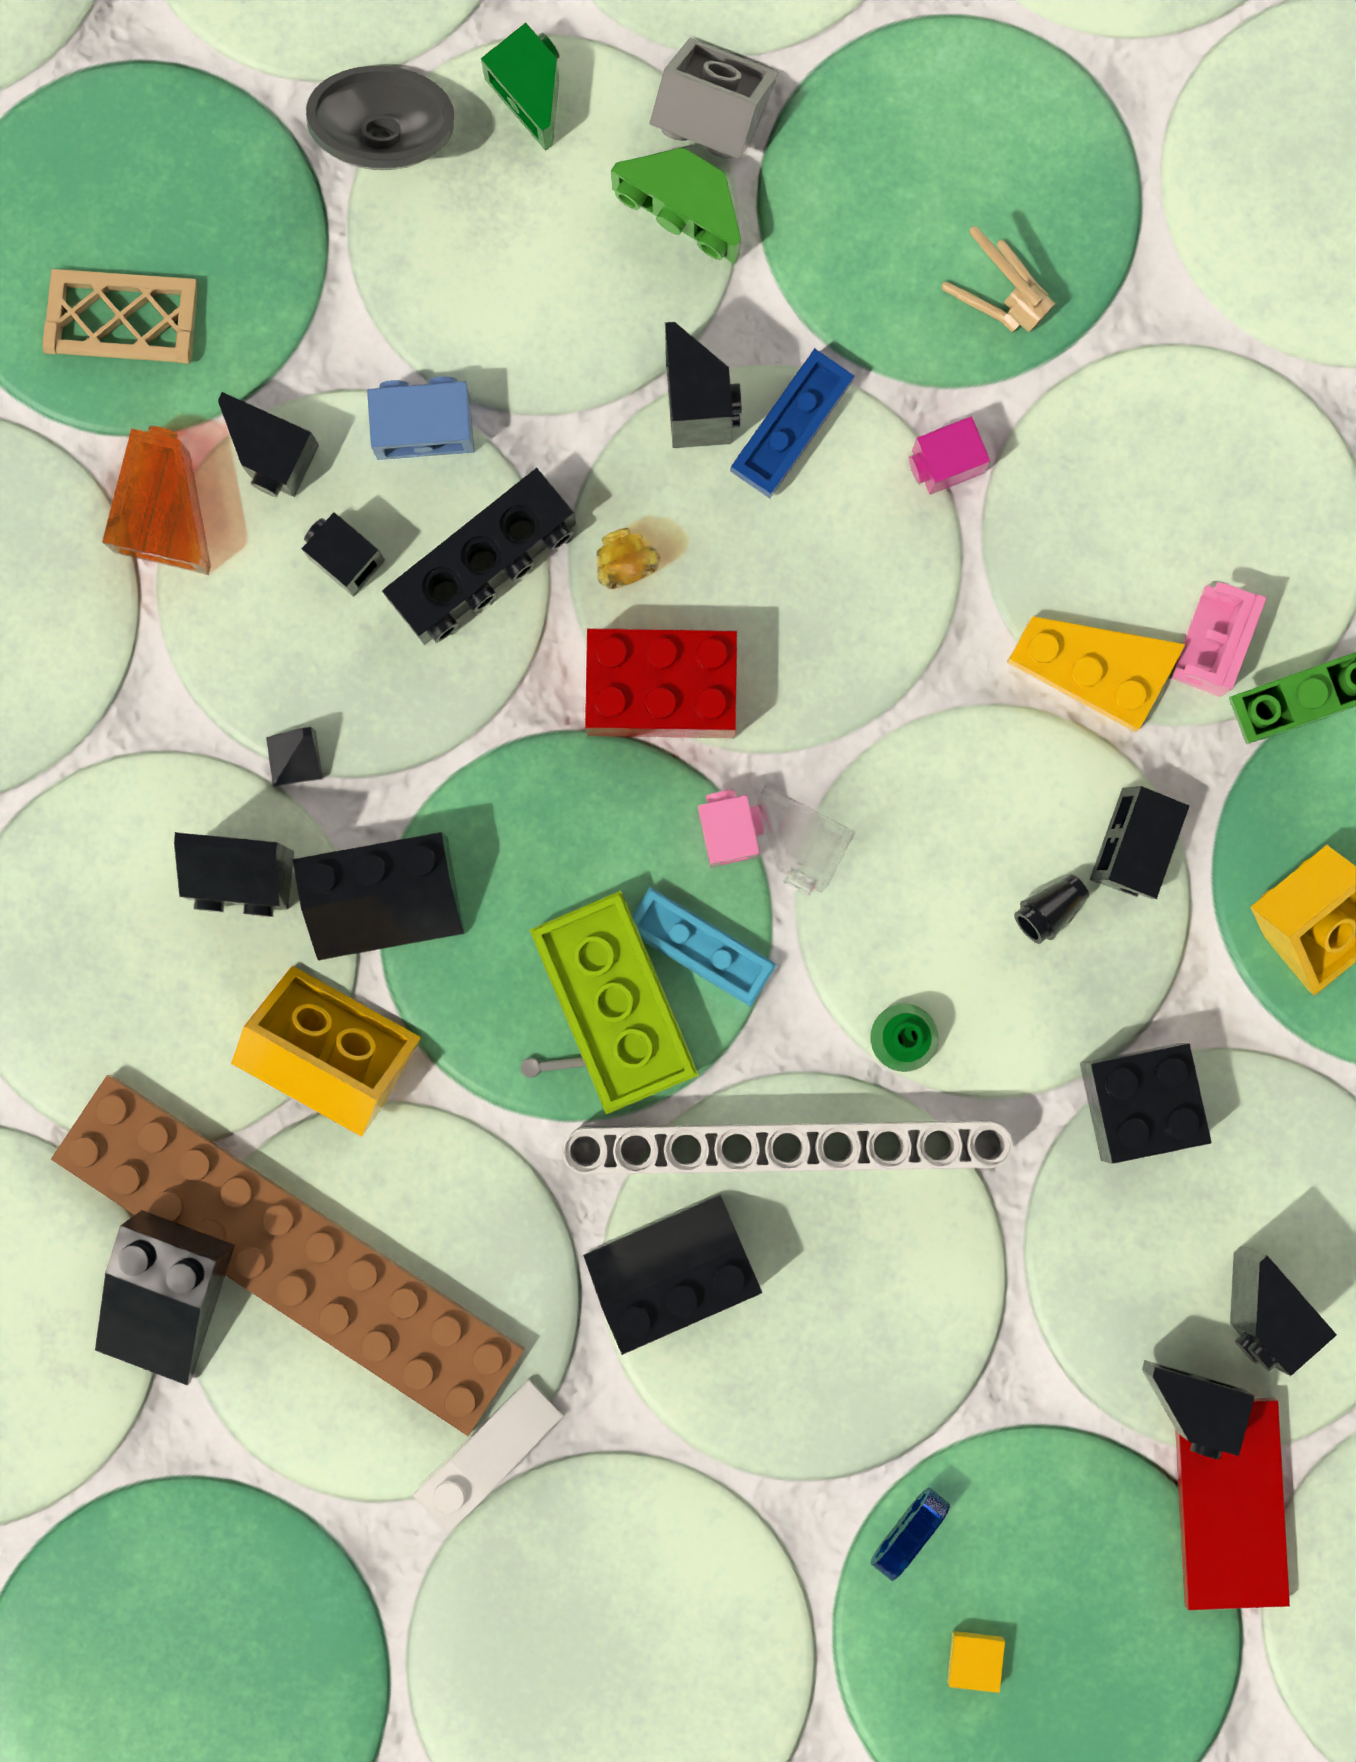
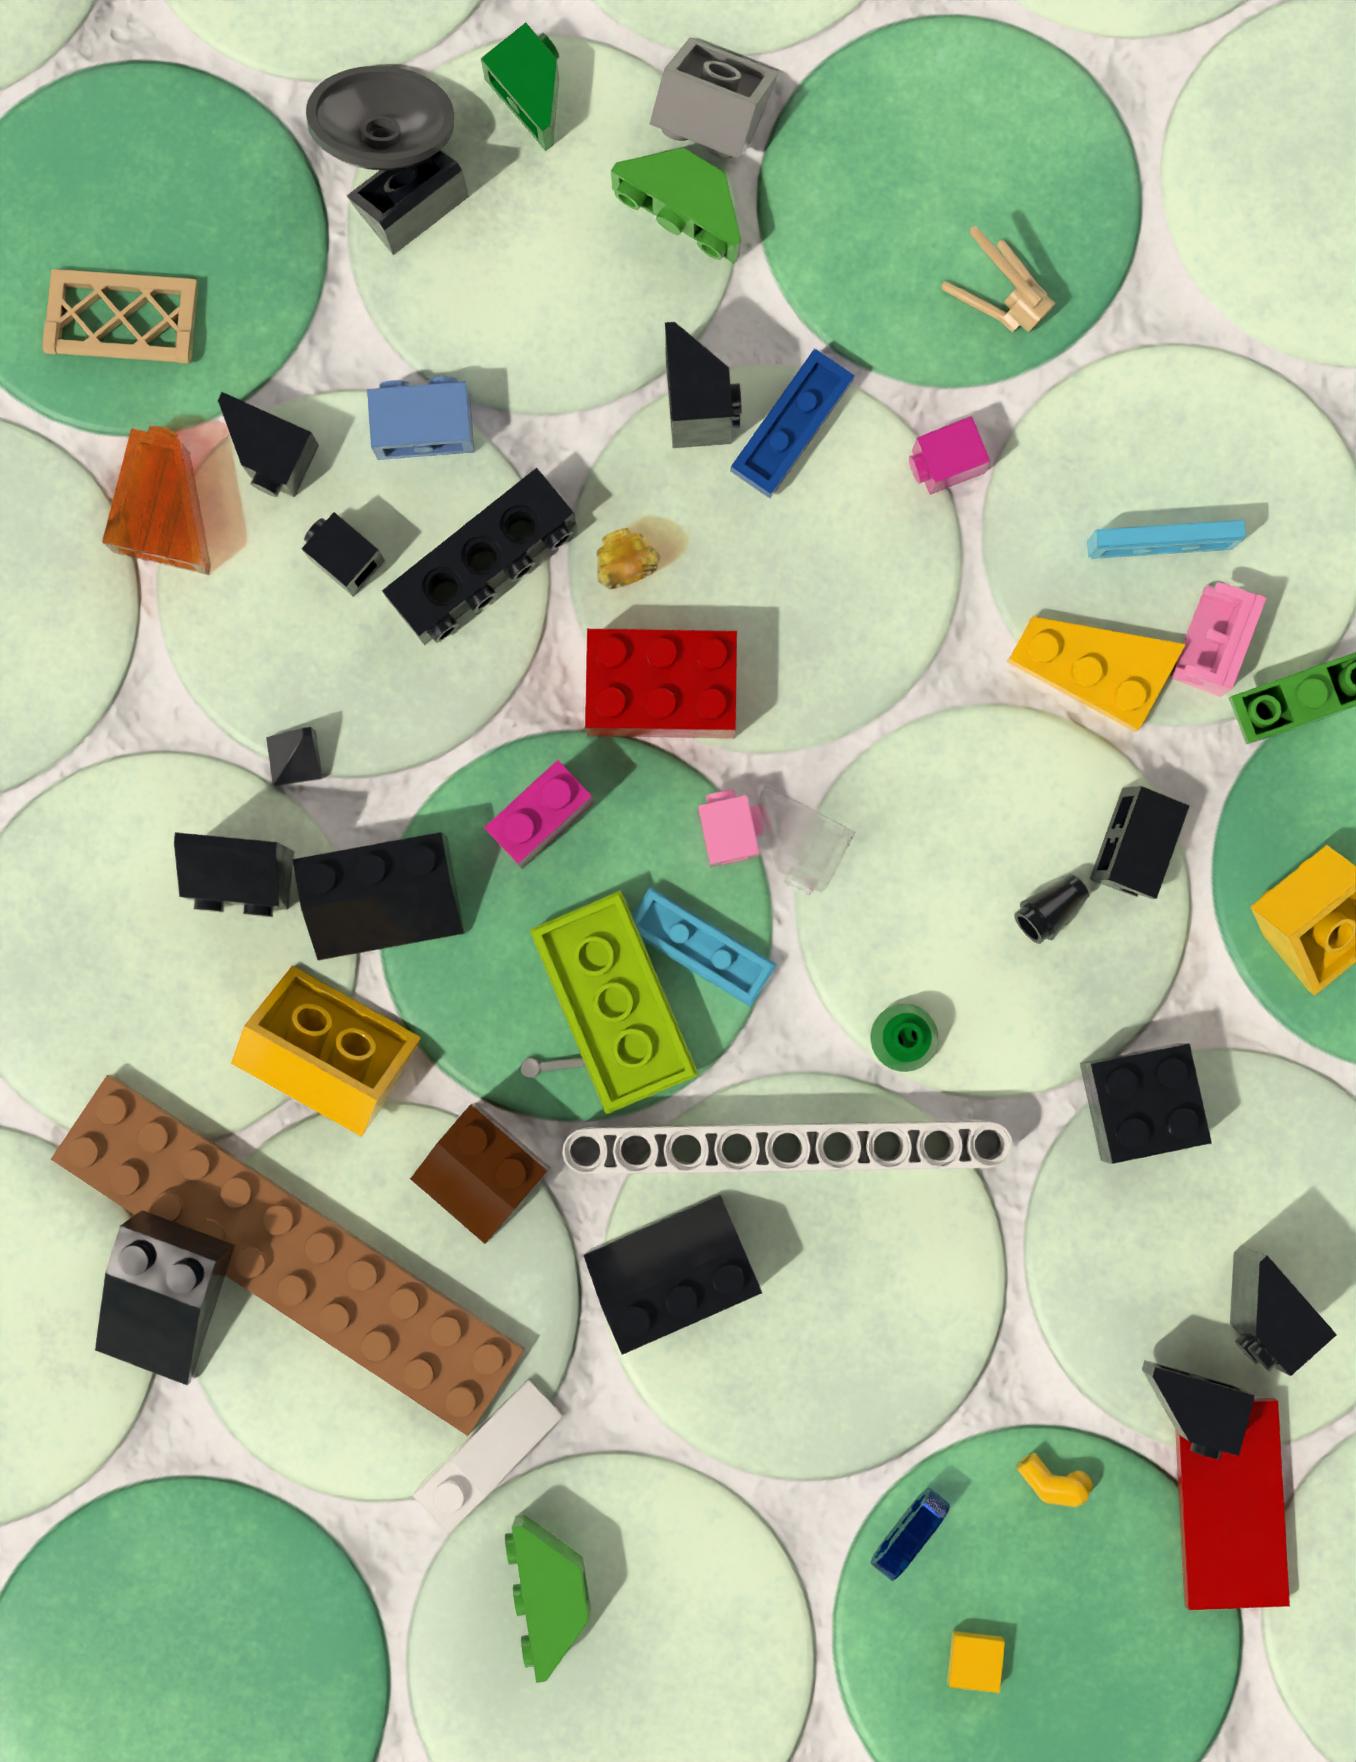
none -> black slope [347,150,469,255]
none -> reddish brown slope [410,1103,551,1244]
none -> dark pink brick [484,760,594,869]
none -> bright green slope [505,1515,591,1683]
none -> yellow arm [1016,1452,1093,1508]
none -> medium azure tile [1087,520,1246,559]

